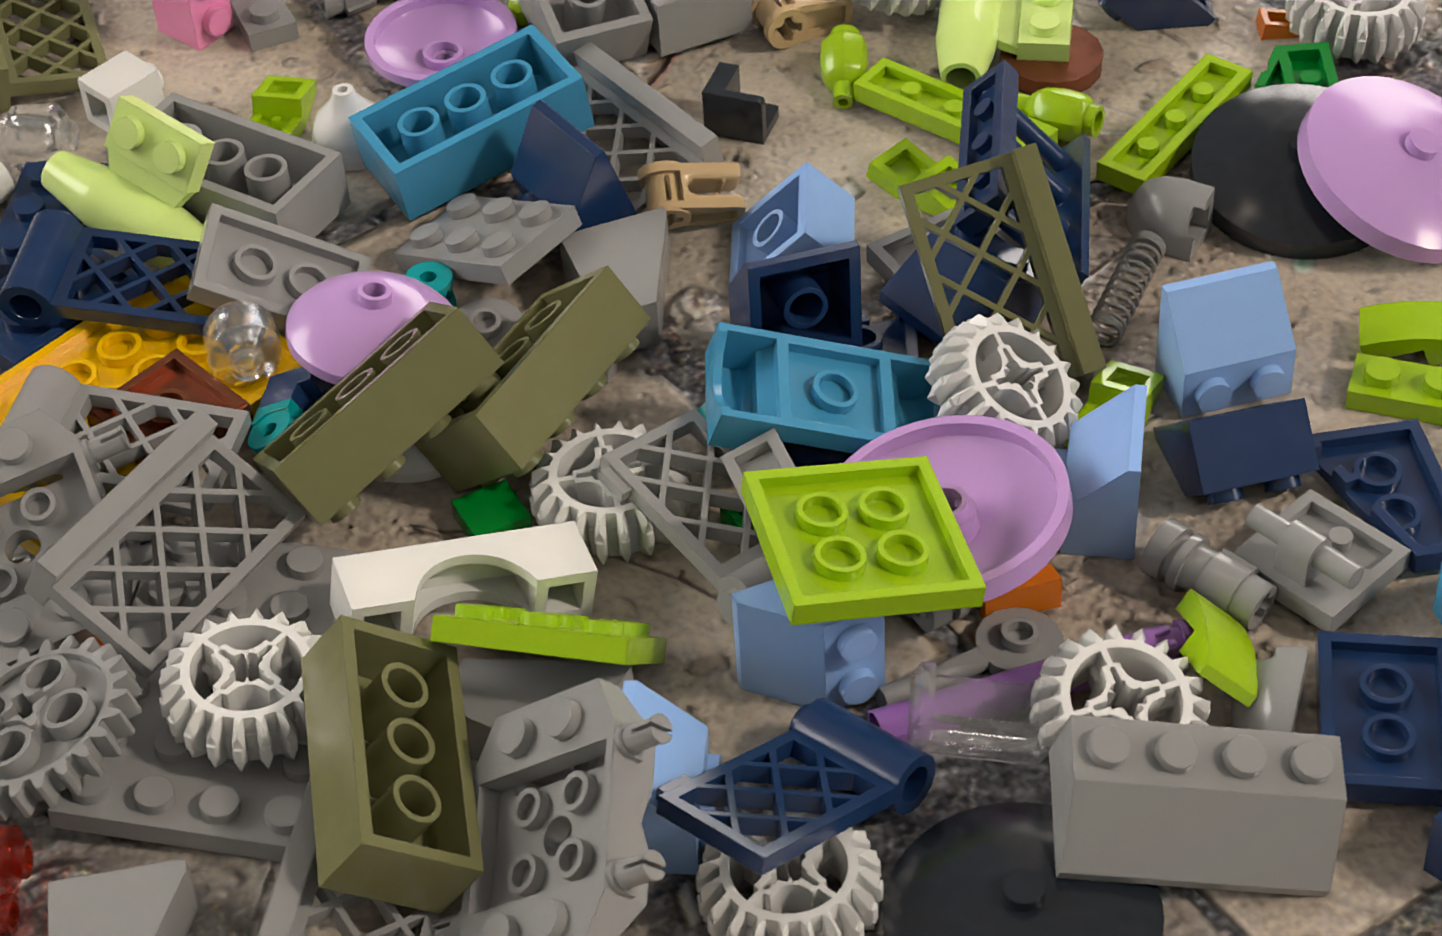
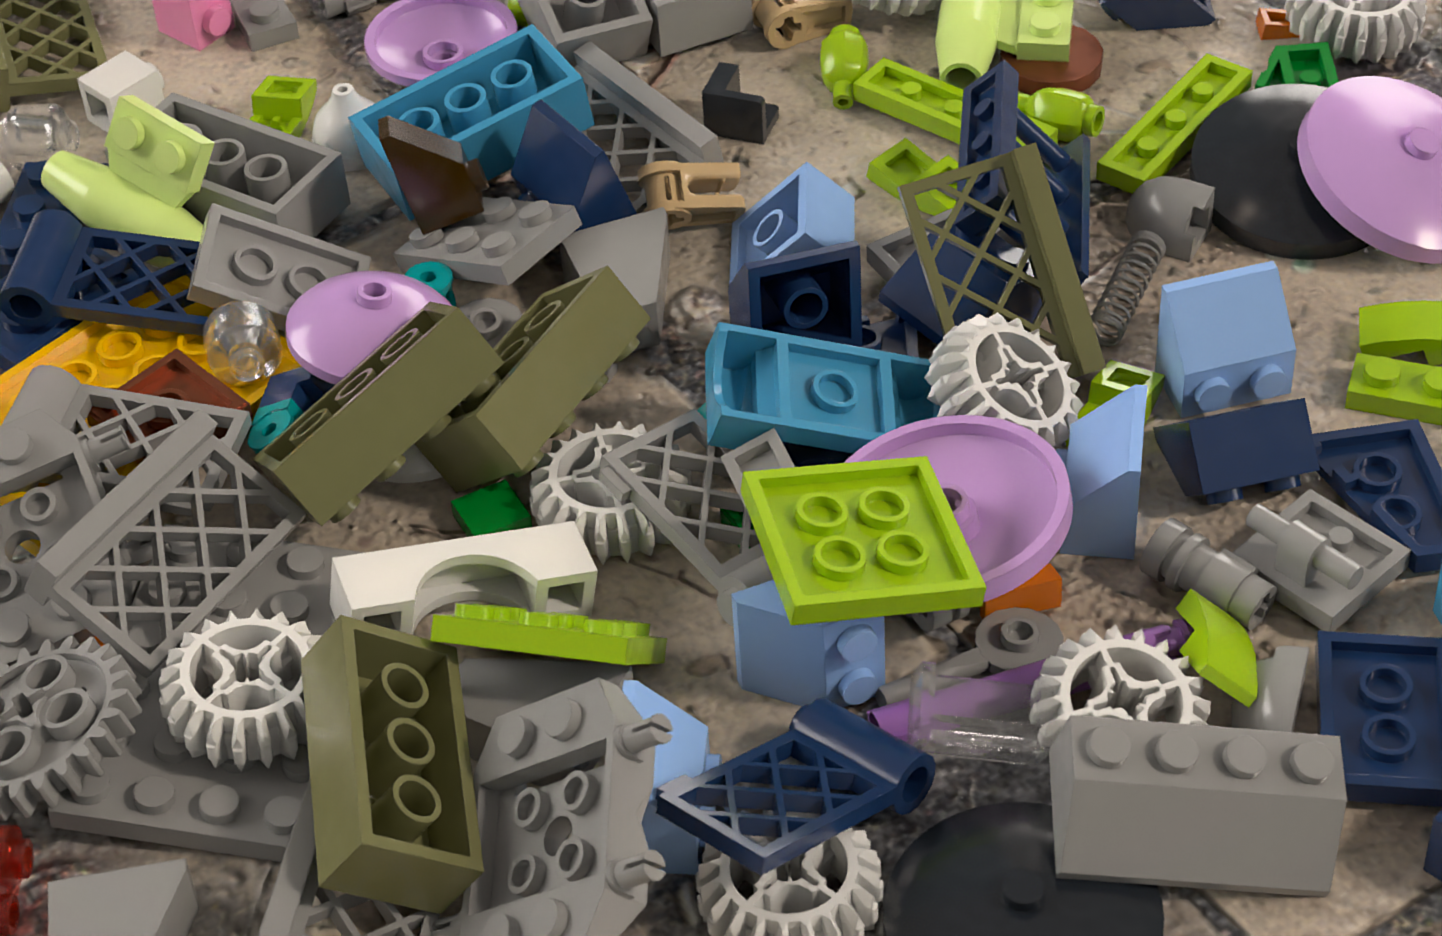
none -> dark brown slope [378,116,489,235]

